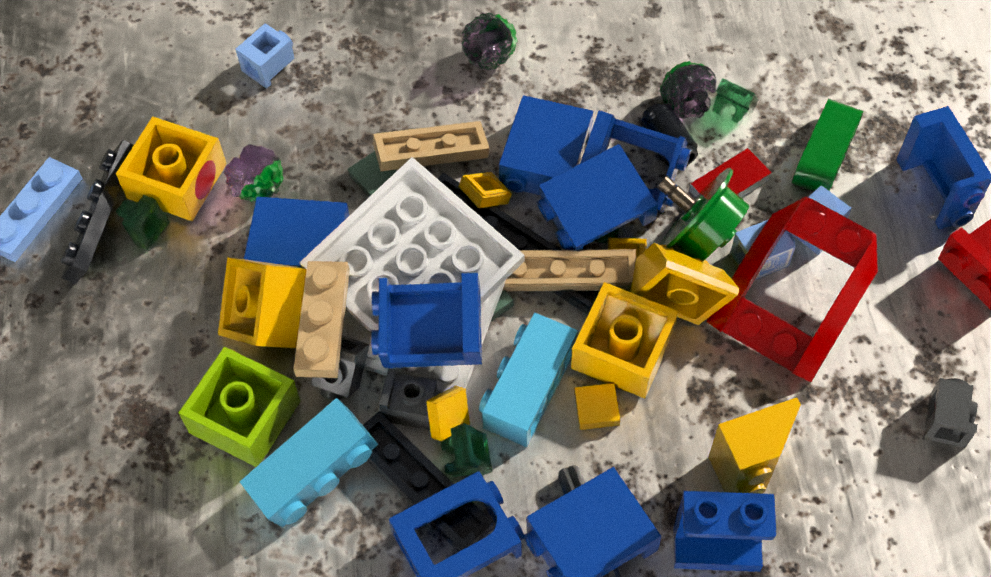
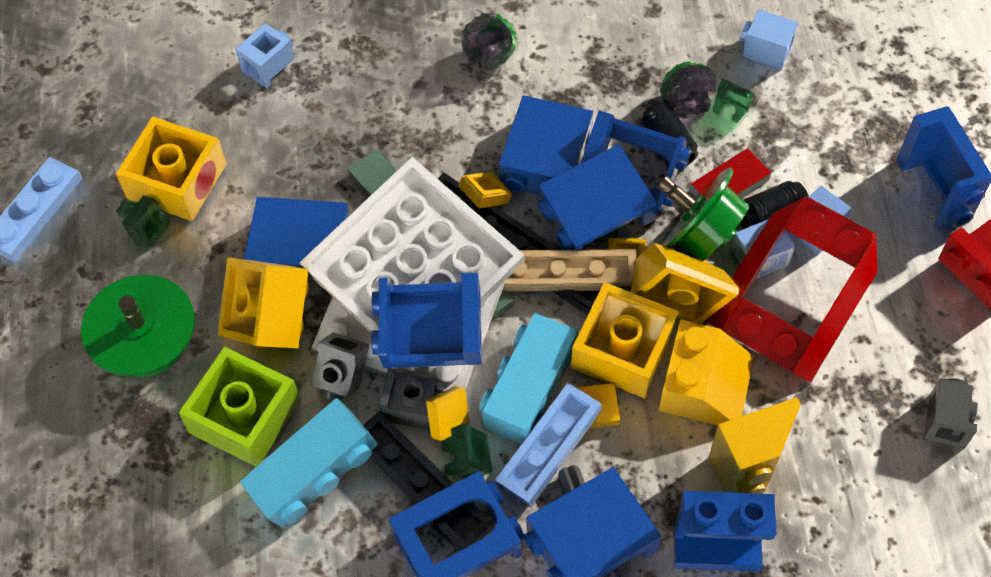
black plate [61,140,134,284] -> none
clear purple piece [223,144,284,202] -> none
tan plate [293,261,350,378] -> none
tan plate [373,121,490,172] -> none
green beam [791,99,864,192] -> none
none -> green piece [81,275,195,377]
none -> light blue plate [495,383,603,508]
none -> yellow slope [659,319,754,425]
none -> light blue brick [740,9,799,70]
none -> black head [740,181,809,229]

